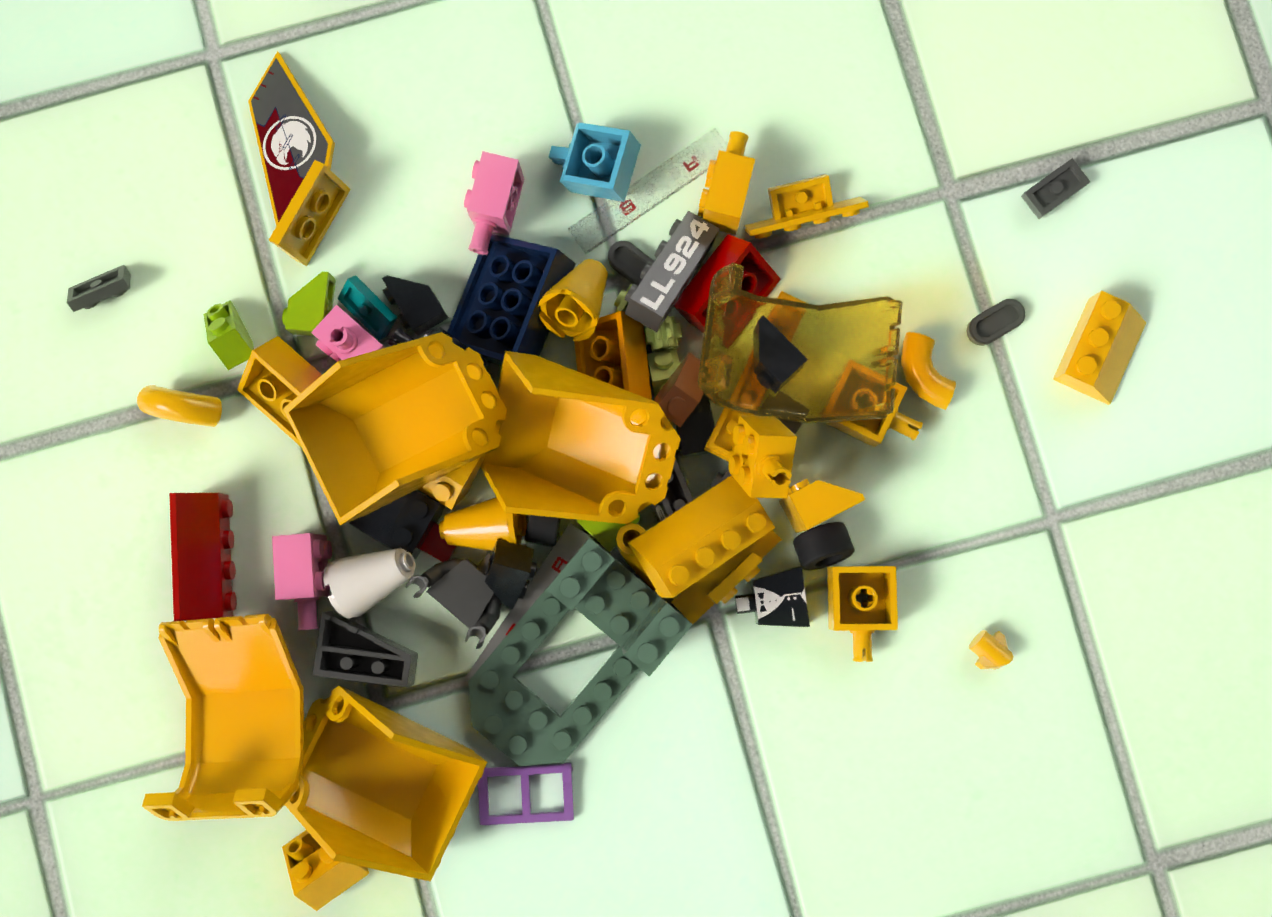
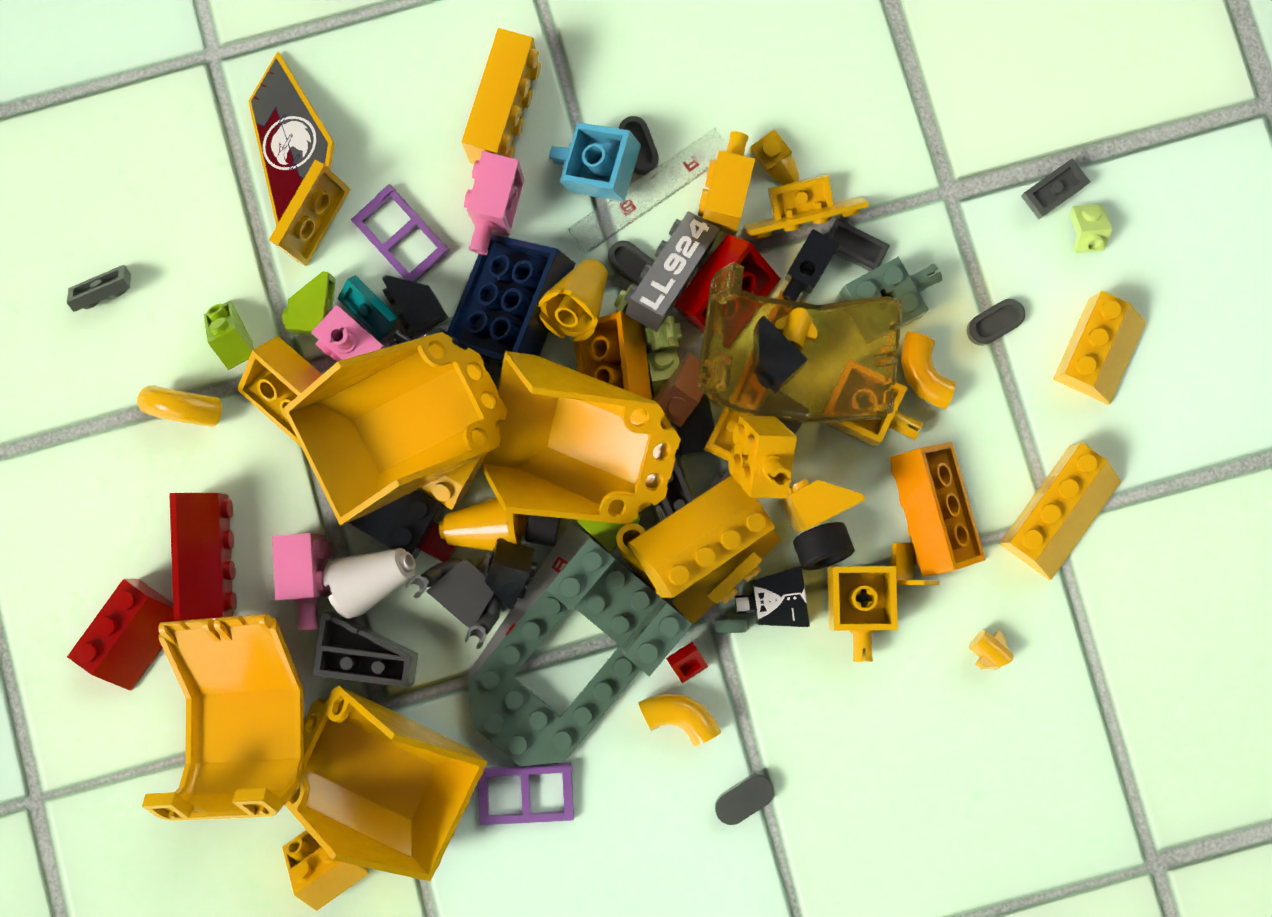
none -> red slope [67,579,174,691]
none -> medium lavender window [351,184,451,282]
none -> yellow brick [461,27,541,164]
none -> dark grey tile [619,116,659,175]
none -> yellow cylinder [638,693,721,746]
none -> red plate [666,641,708,684]
none -> sand green tile [715,619,747,633]
none -> dark grey tile [715,774,773,825]
none -> yellow plate [749,129,799,185]
none -> yellow piece [774,308,818,351]
none -> black torso [781,229,840,305]
none -> dark grey tile [827,218,890,271]
none -> sand green brick [839,256,943,345]
none -> light orange slope [889,442,986,577]
none -> yellow bracket [891,542,940,585]
none -> yellow slope [999,442,1122,580]
none -> yellowish green bracket [1070,204,1112,253]

